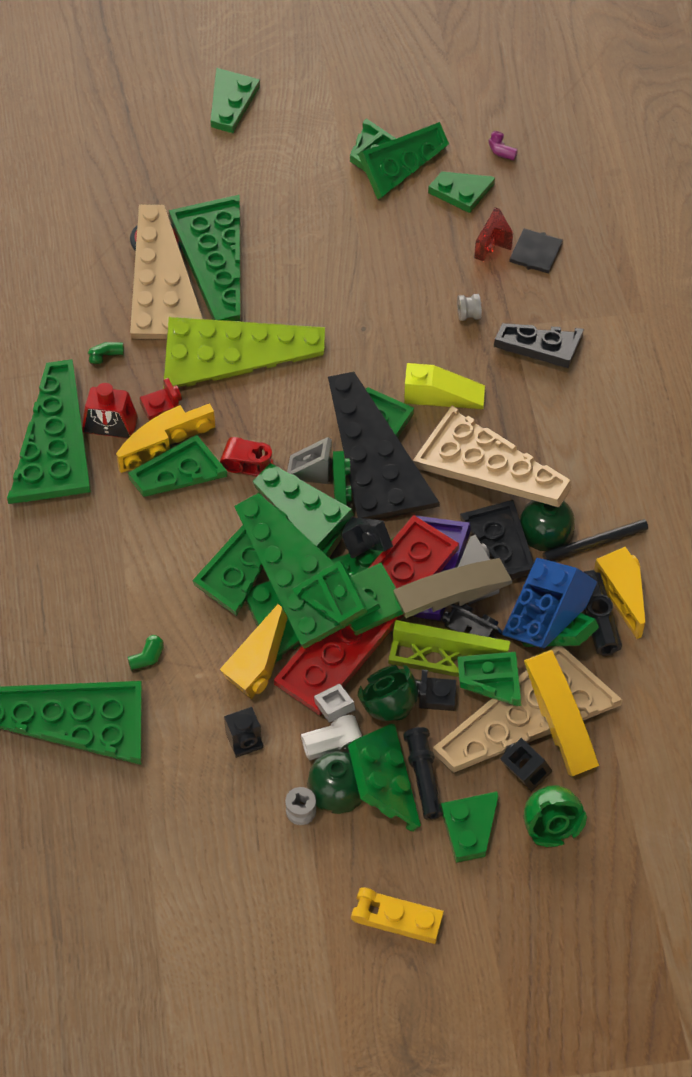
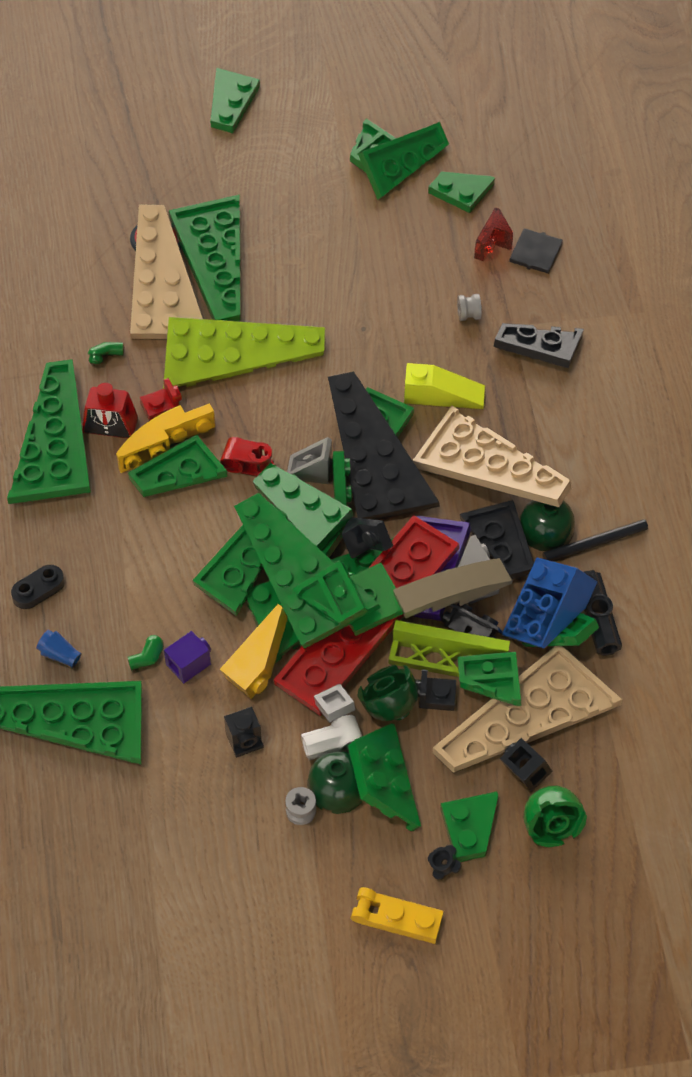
black pin [403,727,443,820] -> none
magenta arm [488,131,518,161] -> none
yellow slope [524,650,599,776] -> none
yellow slope [594,547,645,639] -> none
none -> black plate [11,565,65,609]
none -> blue cone [36,630,82,668]
none -> dark purple brick [164,631,211,684]
none -> black plate [428,845,462,880]

